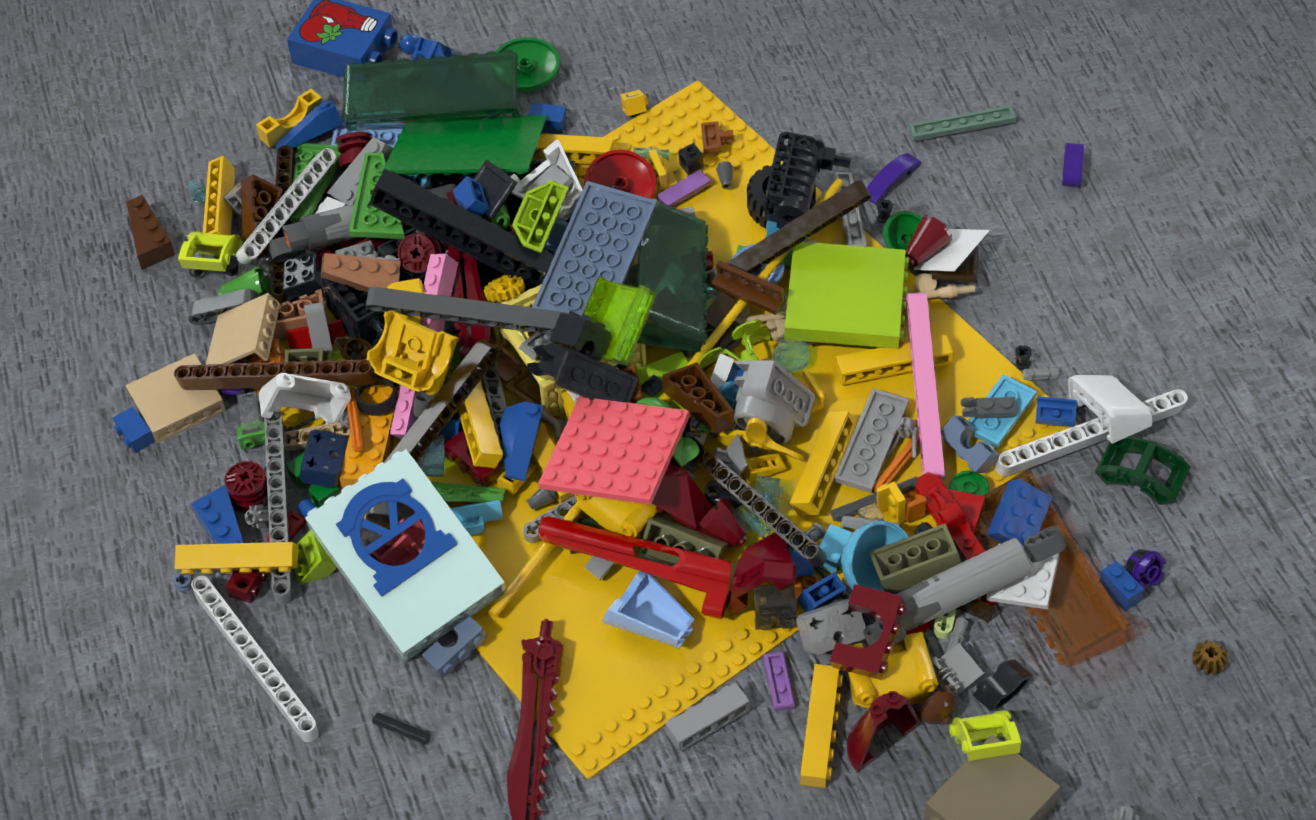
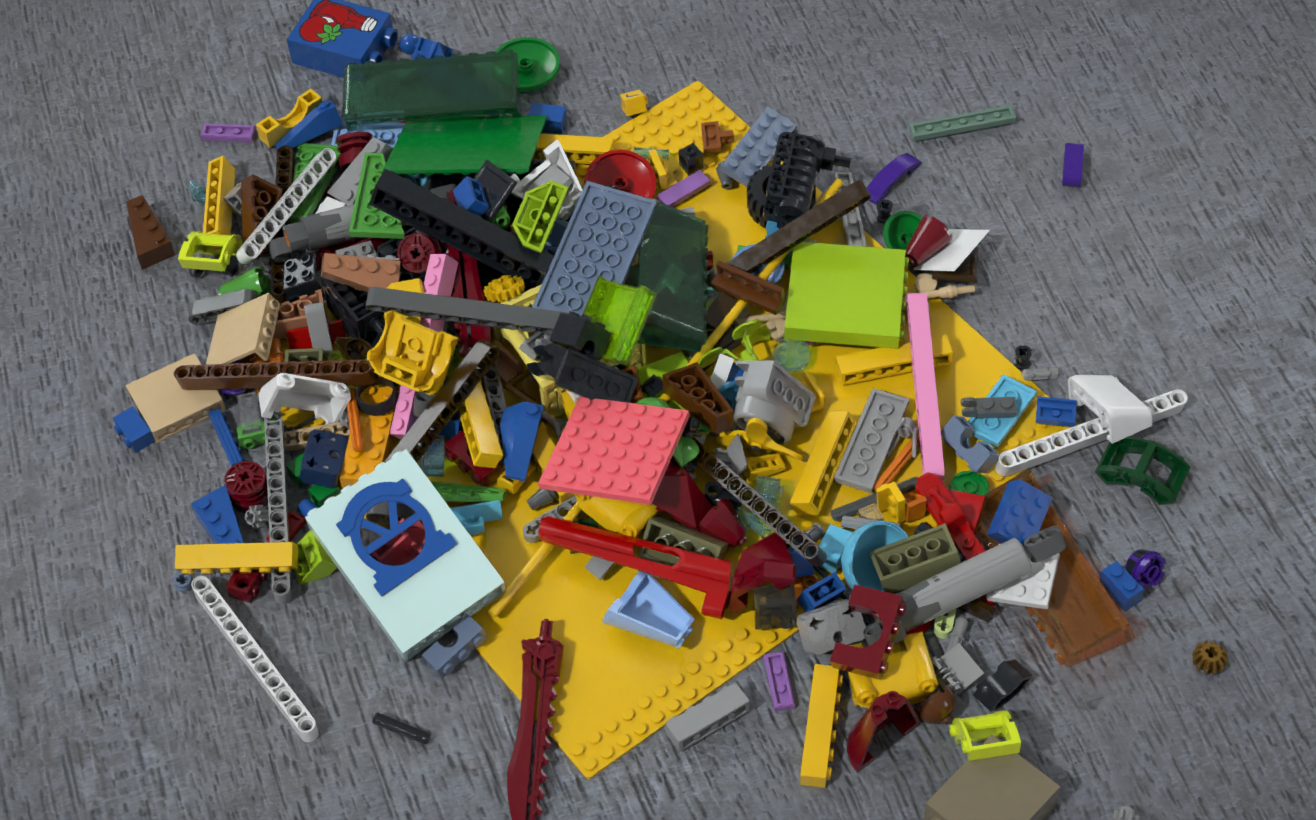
none -> medium lavender tile [201,123,256,143]
none -> blue piece [208,408,245,467]
none -> sand blue plate [719,107,797,187]

